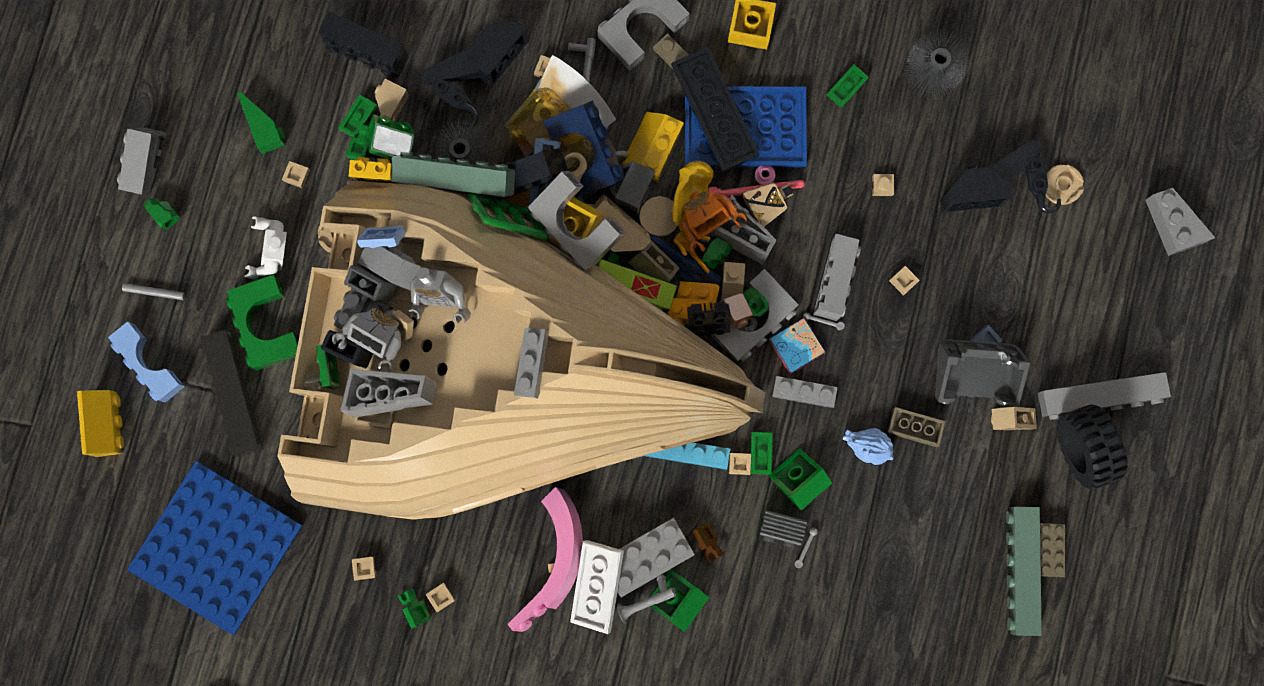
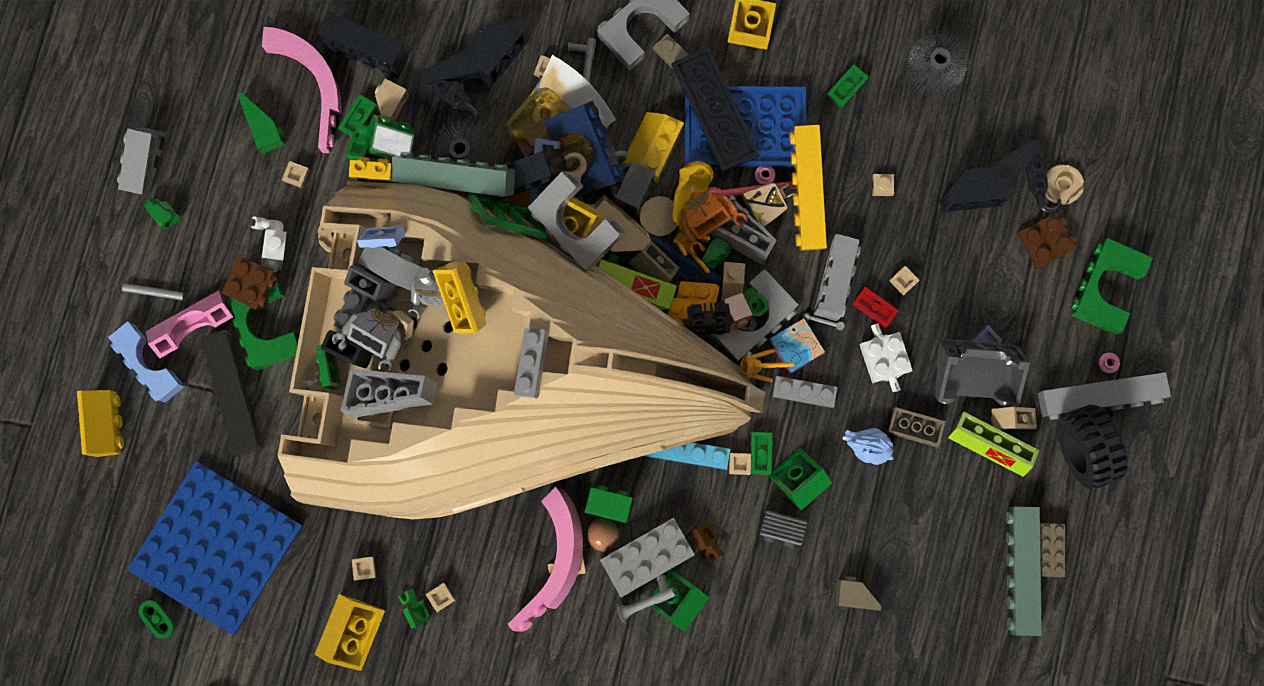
white tile [570,540,624,634] -> none
light grey hinge [794,527,818,568] -> none
light grey wedge [1145,188,1215,256] -> none
none -> green plate [139,600,175,639]
none -> bright pink arch [146,290,233,358]
none -> reddish brown plate [221,255,278,311]
none -> bright pink arch [262,27,342,153]
none -> yellow slope [314,594,385,671]
none -> yellow slope [432,261,487,333]
none -> green brick [585,485,632,523]
none -> nougat hair [587,517,619,552]
none -> light orange plant [740,349,795,382]
none -> yellow brick [789,125,827,251]
none -> dark tan slope [836,576,881,611]
none -> red plate [852,287,898,328]
none -> white plate [859,323,913,393]
none -> lime brick [948,411,1040,477]
none -> reddish brown plate [1017,213,1077,269]
none -> green arch [1070,238,1153,335]
none -> bright pink plate [1098,353,1120,373]

